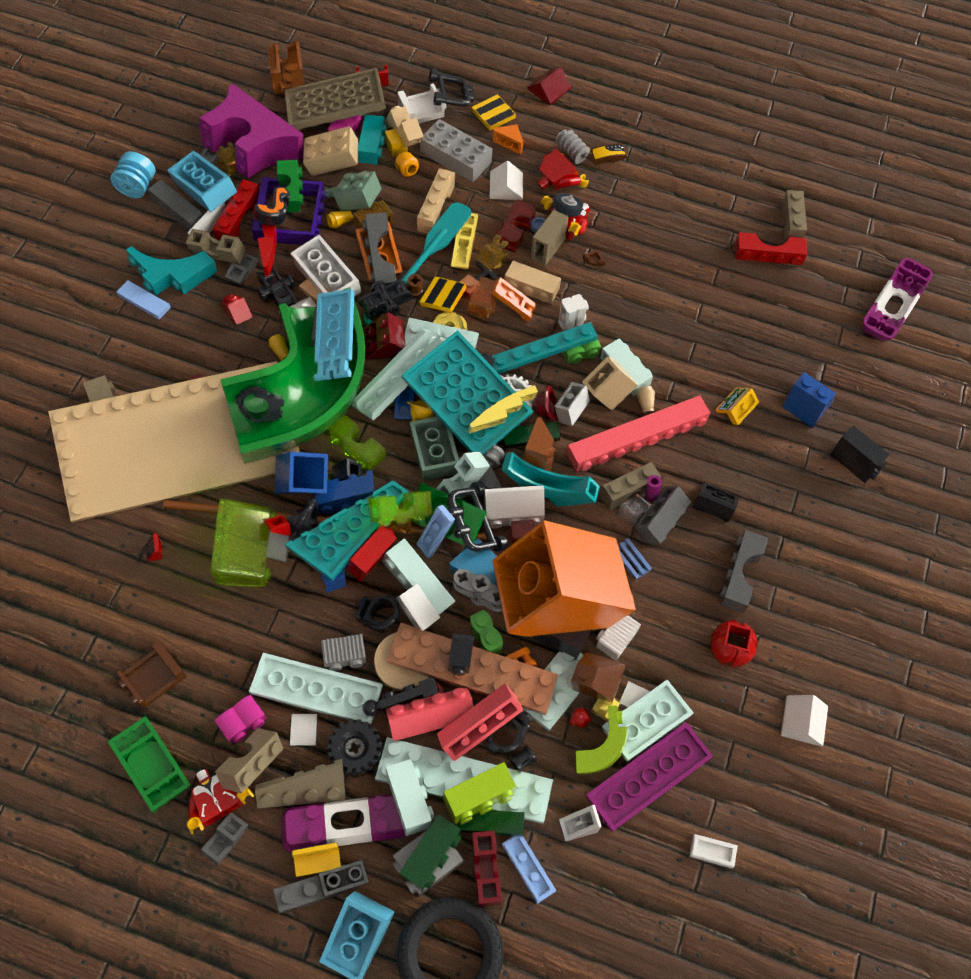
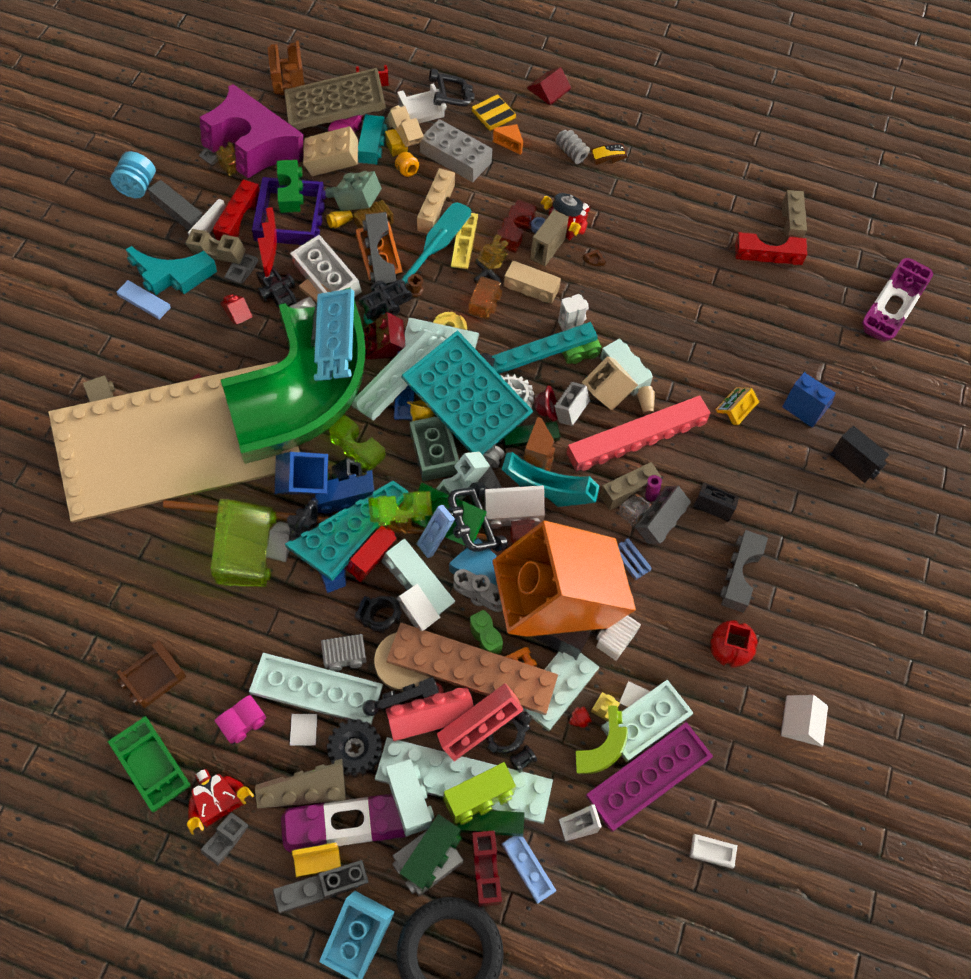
red slope [146,533,163,561] -> none
medium azure brick [167,150,237,212] -> none
dark tan arch [215,728,284,793] -> none
black piece [235,386,284,423] -> none
black animal [254,186,290,226] -> none
red slope [263,515,291,536] -> none
yellow cone [268,334,289,361] -> none
tile [420,277,467,313] -> none
black slope [448,633,474,676] -> none
nougat plate [460,274,481,298] -> none
light yellow slope [468,385,538,434] -> none
white slope [490,161,523,200] -> none
orange plate [491,277,536,321] -> none
red torso [537,149,589,190] -> none
reddish brown slope [571,652,626,703] -> none

